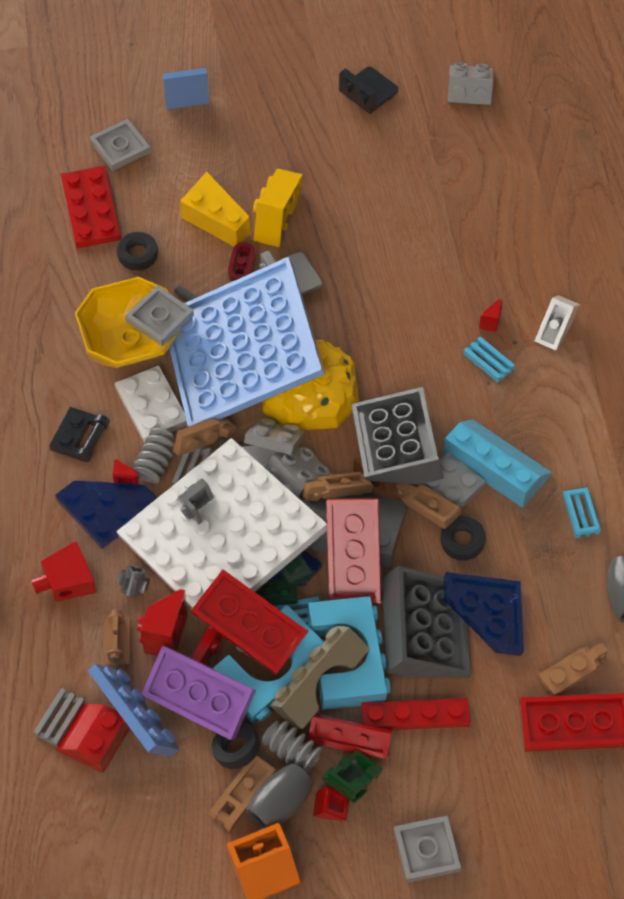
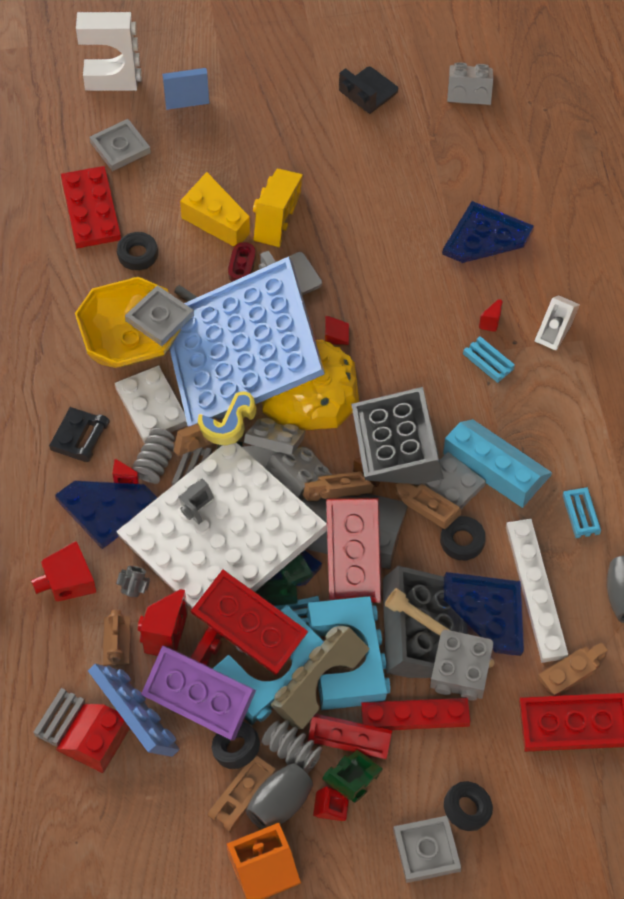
none -> white arch [76,12,142,91]
none -> light yellow animal [198,391,257,446]
none -> red slope [325,316,349,345]
none -> tan piece [385,588,494,668]
none -> light grey bracket [430,630,493,701]
none -> clear blue plate [442,201,534,263]
none -> black tyre [444,781,493,831]
none -> white plate [506,519,568,663]

